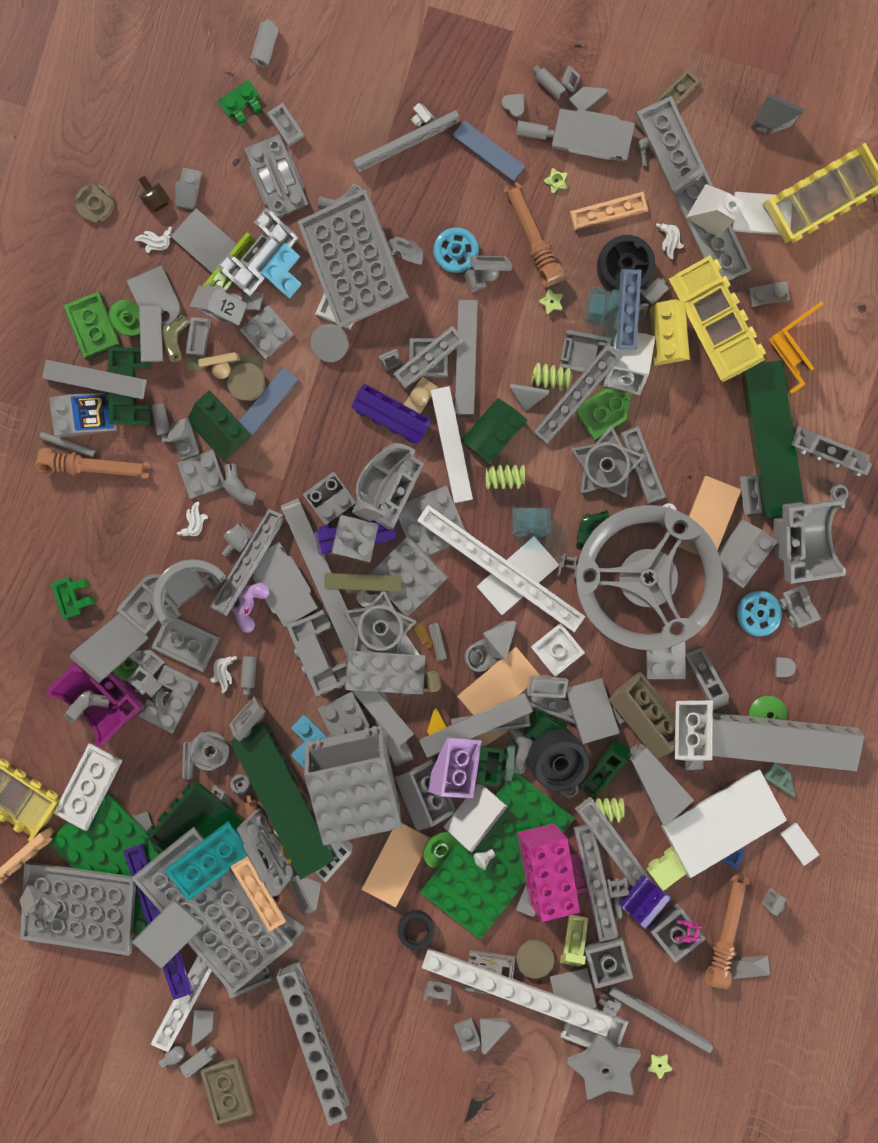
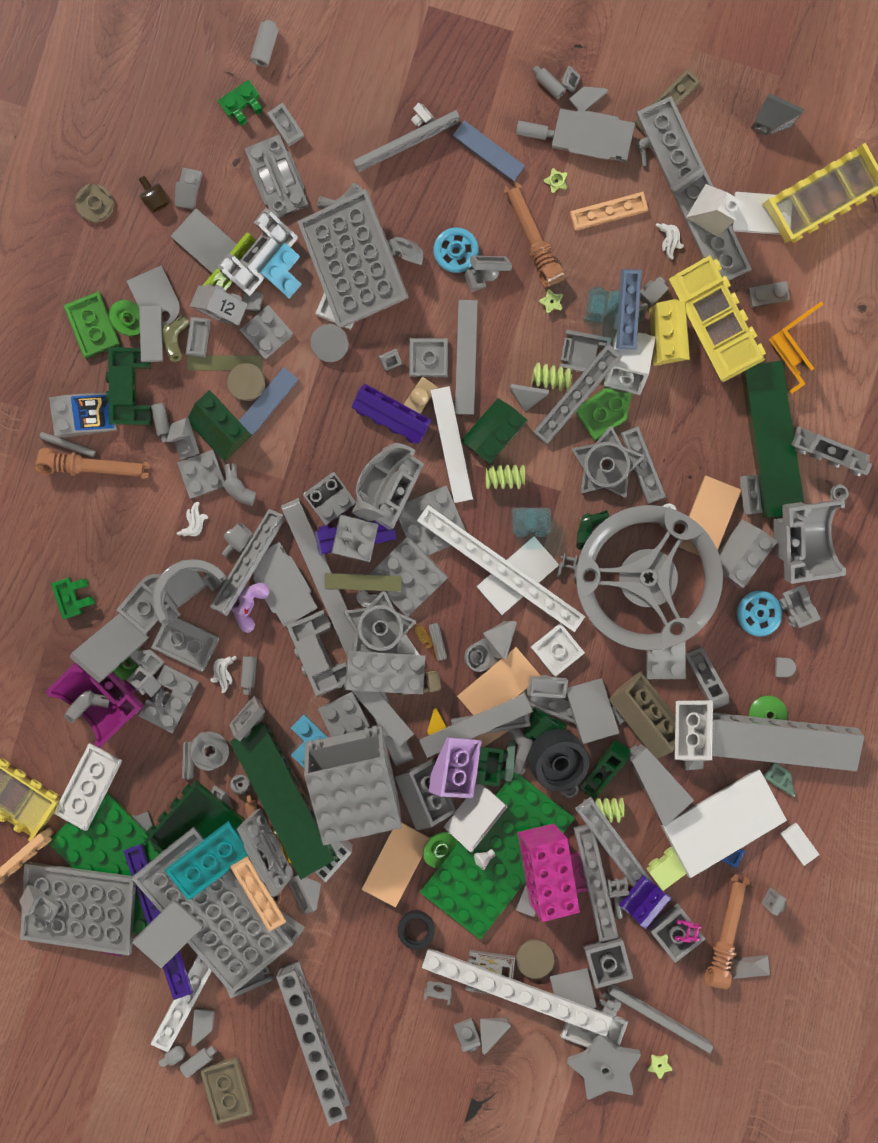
light grey tile [42,360,147,399] -> none
white piece [135,227,172,253] -> none
tan tile [198,352,240,379] -> none
light grey tile [393,326,464,390] -> none
light grey tile [501,94,524,118] -> none
yellowish green bracket [560,915,588,967] -> none
black wheel [597,235,655,295] -> none

